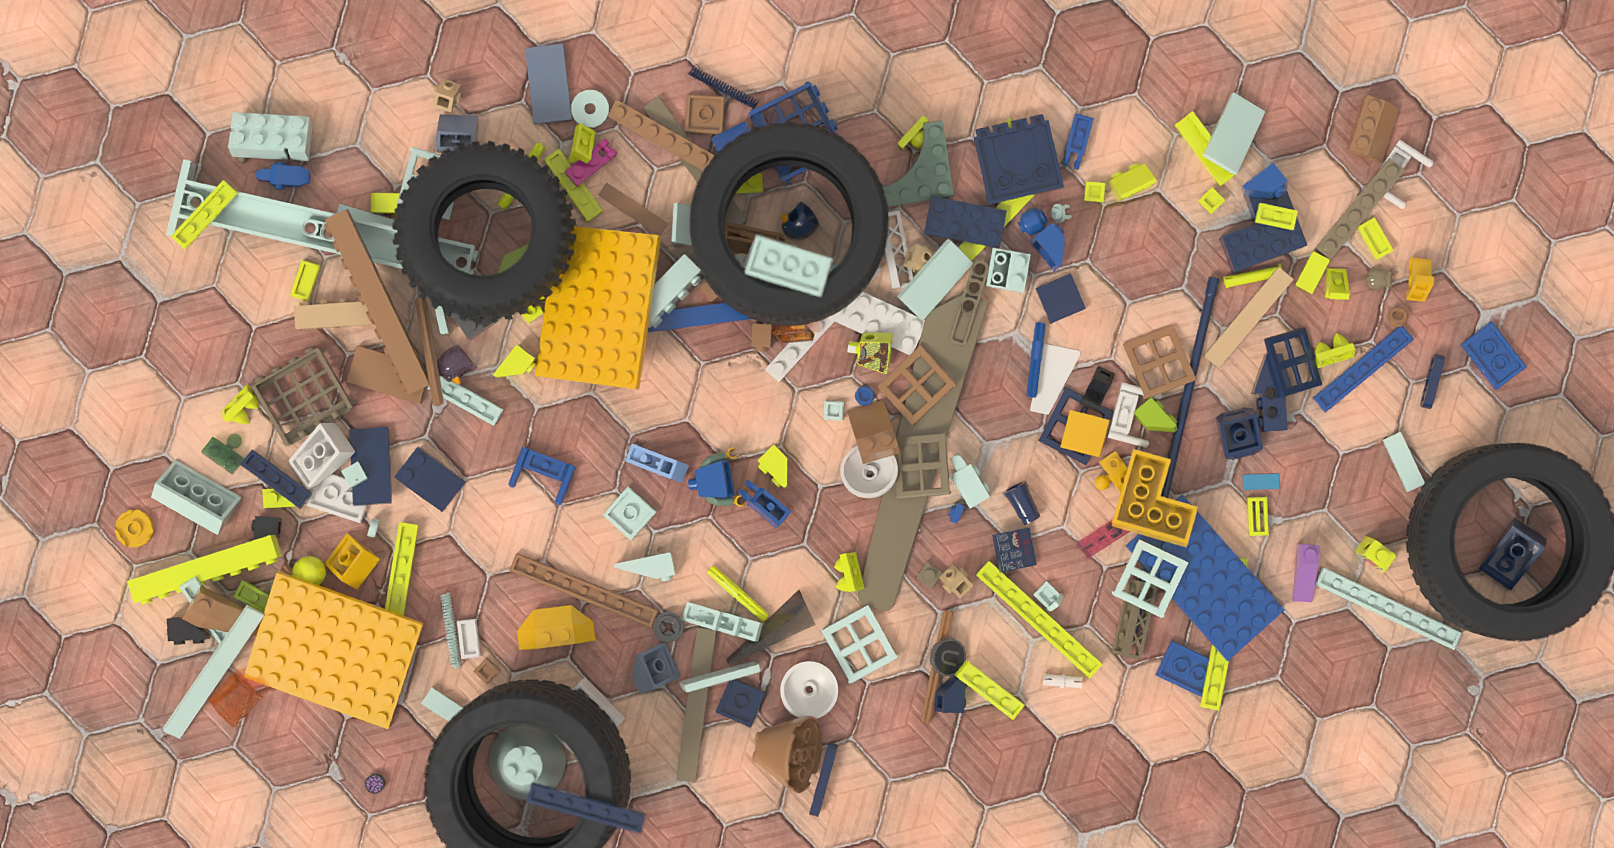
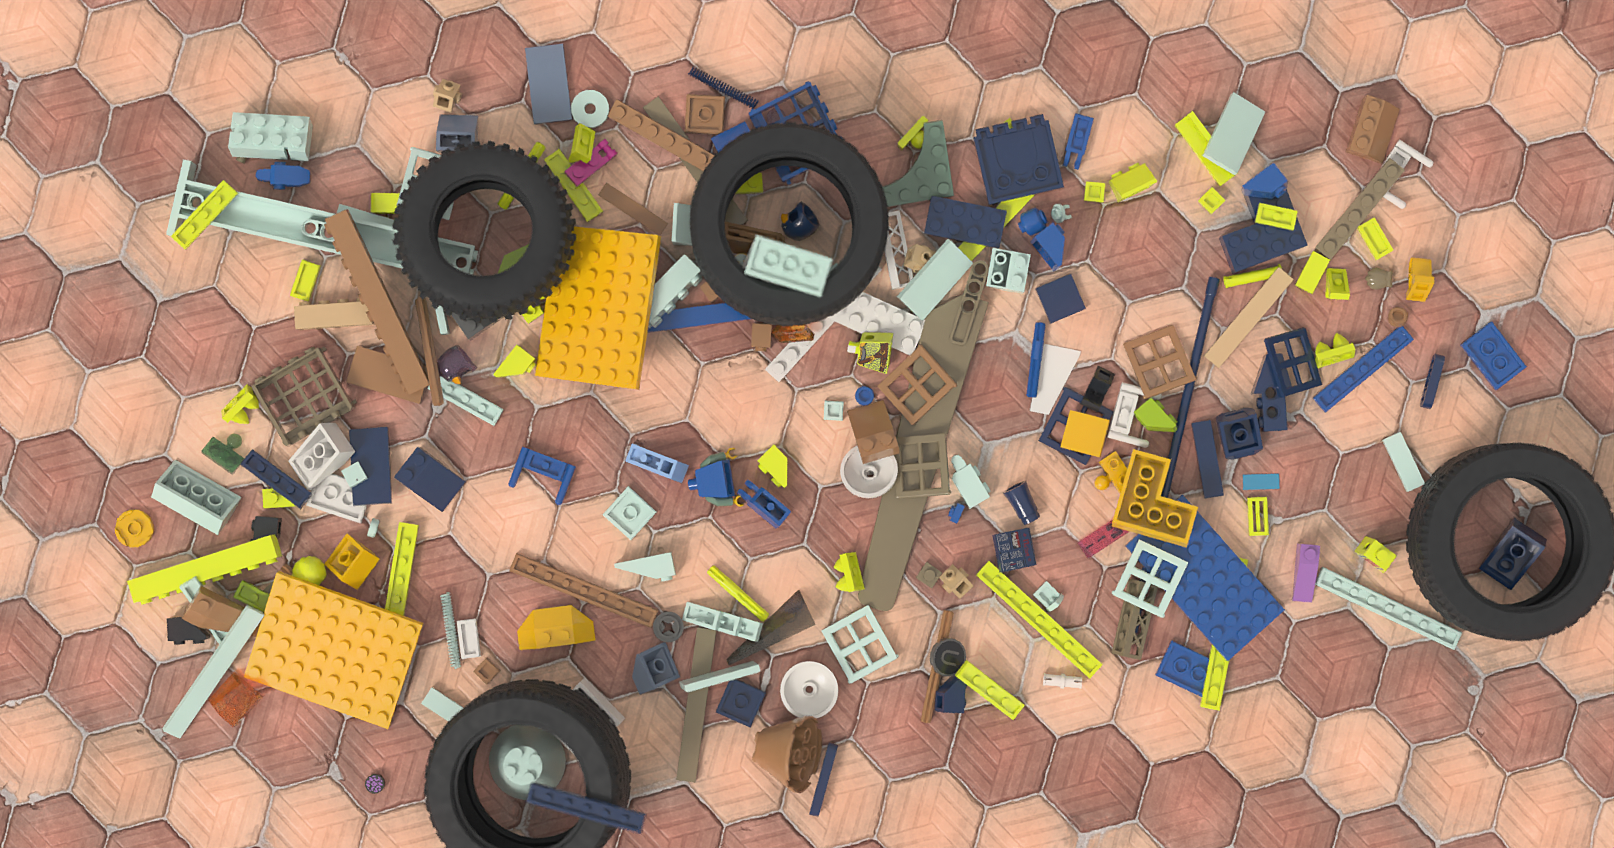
none -> dark blue tile [1191,420,1224,499]

